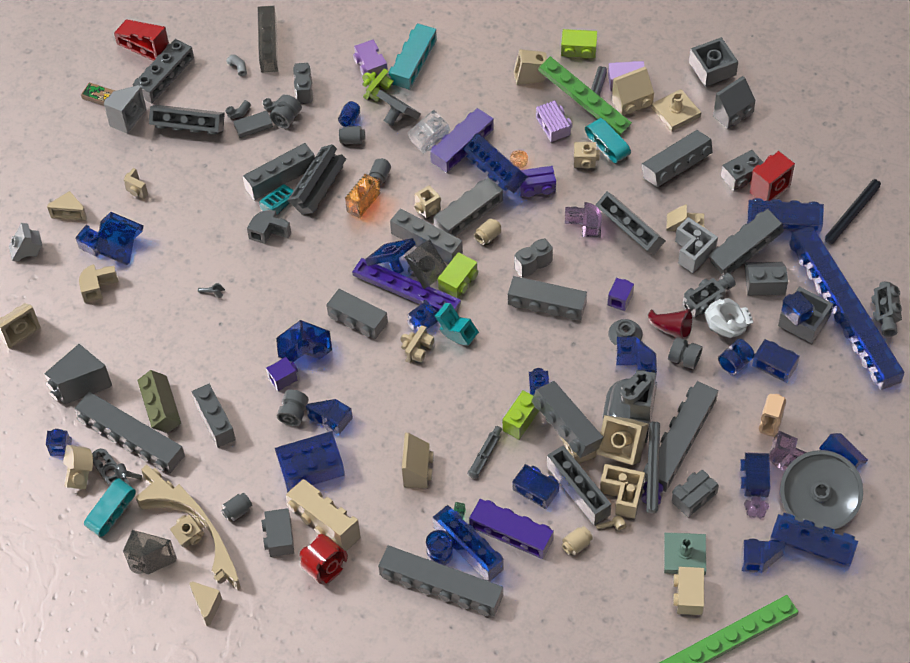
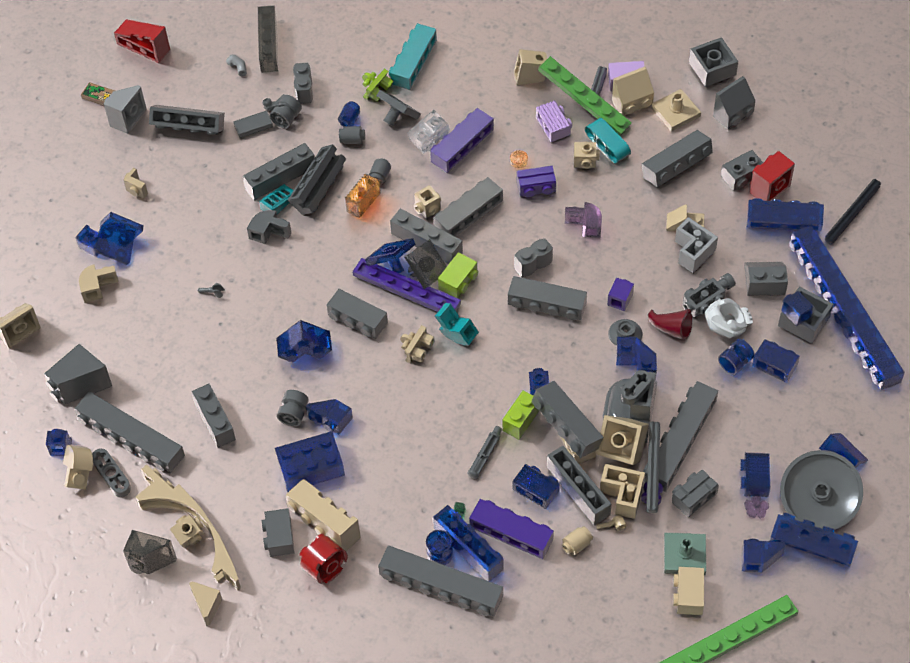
light grey brick [9,223,42,261] -> none
tan slope [47,191,87,221] -> none
teal beam [84,478,136,537] -> none
dark grey hand [114,463,142,480] -> none
dark grey brick [133,39,194,104] -> none
olive brick [137,370,181,434] -> none
dark grey brick [221,493,253,521] -> none
dark grey arm [225,100,251,119] -> none
dark purple brick [266,357,298,391] -> none
medium lavender brick [353,39,388,78] -> none
tan slope [402,433,434,488] -> none
clear blue brick [407,299,438,331] -> none
clear blue brick [463,133,528,193] -> none
tan brick [474,219,501,245] -> none
lime brick [561,29,597,58] -> none
dark grey brick [595,191,666,255] -> none
dark grey wheel [668,337,703,370] -> none
dark grey brick [709,209,784,275] -> none
light nougat brick [759,394,786,437] -> none
clear purple brick [769,431,807,469] -> none
dark grey brick [871,281,902,337] -> none

